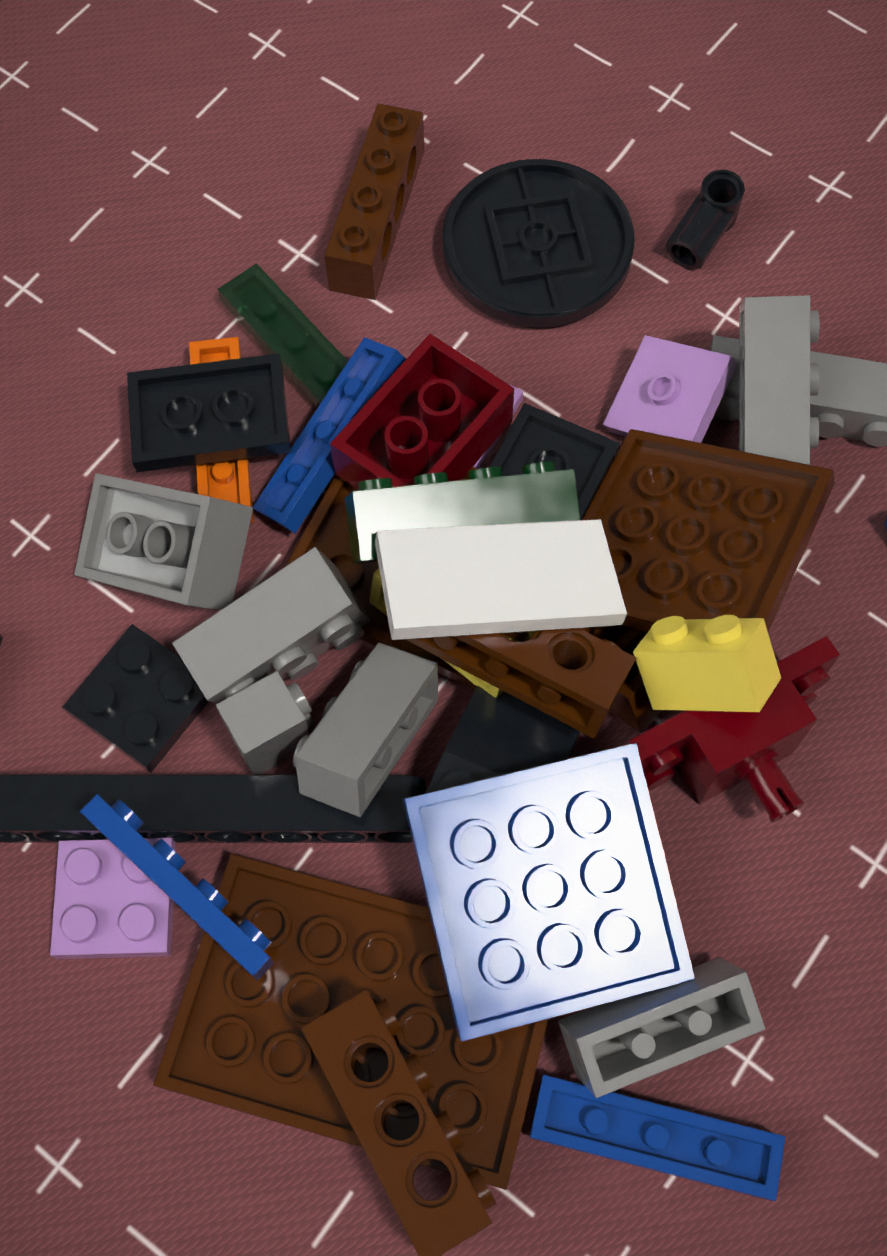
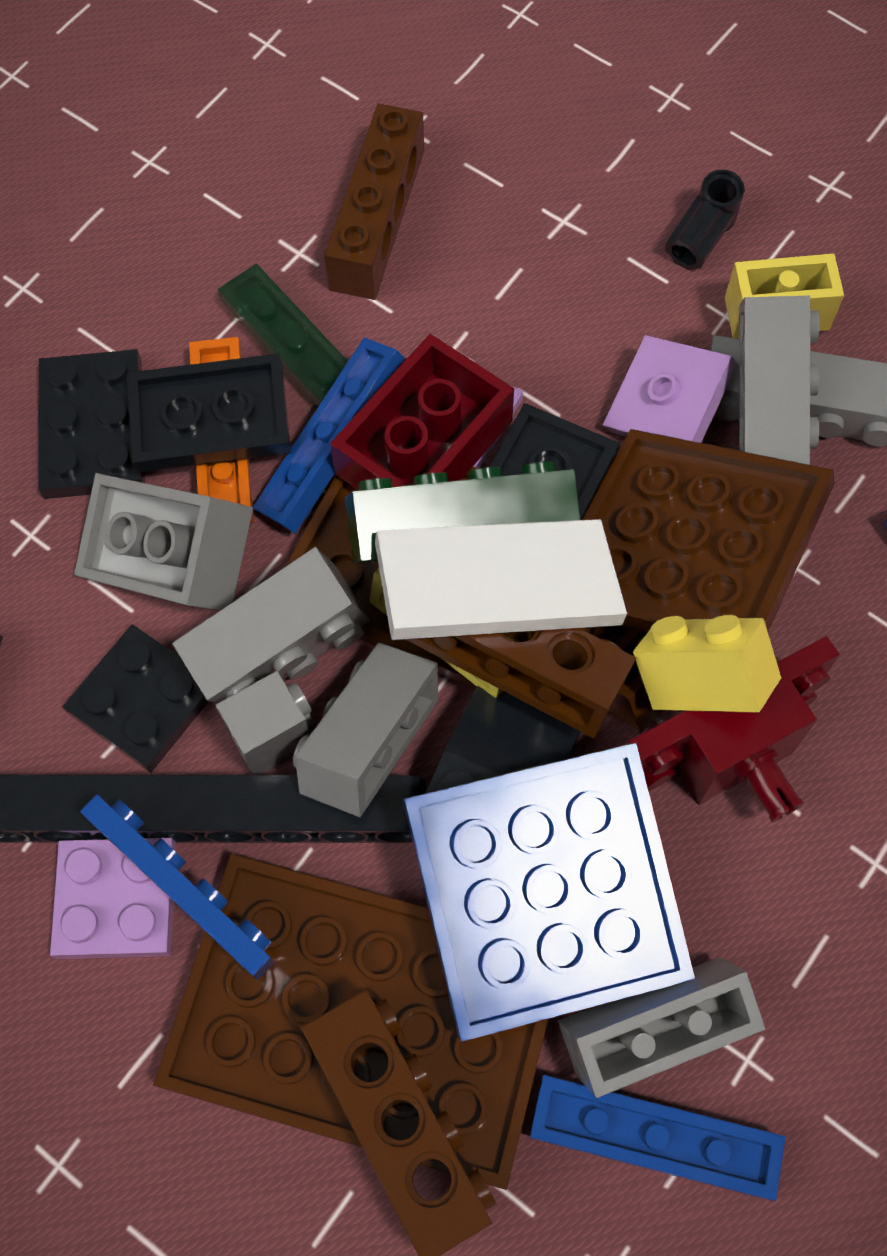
black plate [442,159,635,327] -> none
none -> black plate [39,349,145,499]
none -> light yellow brick [725,254,844,338]

